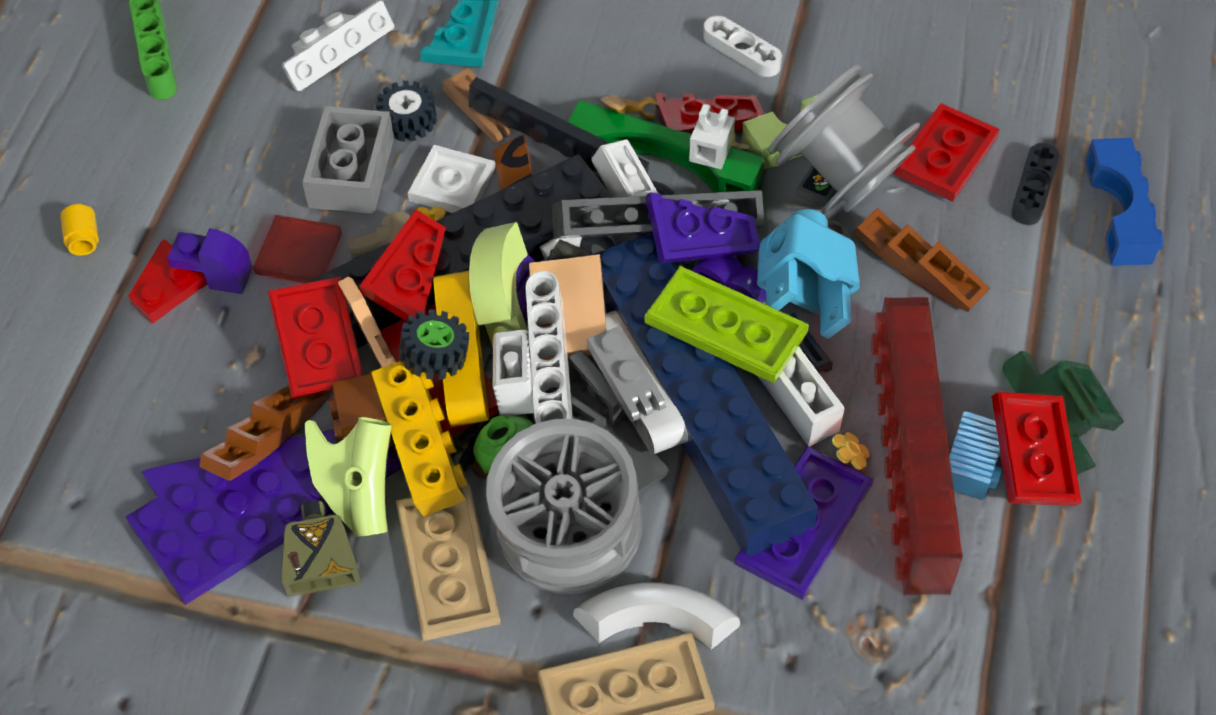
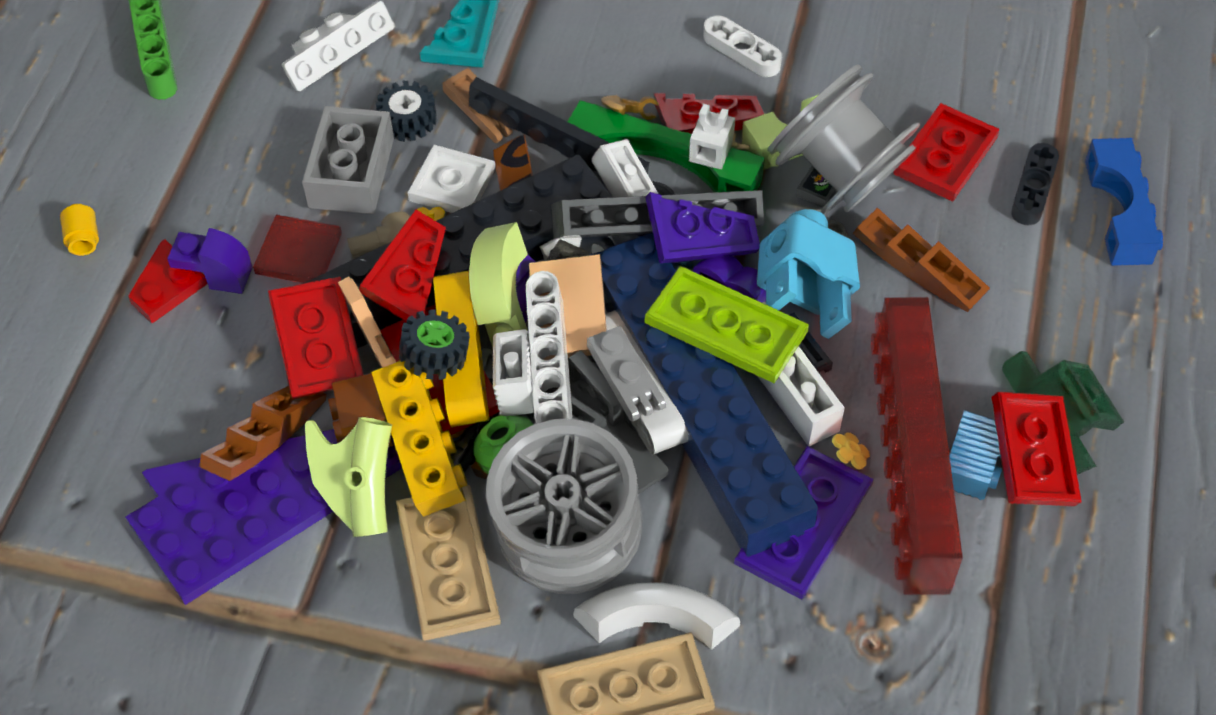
olive torso [282,501,362,597] -> none

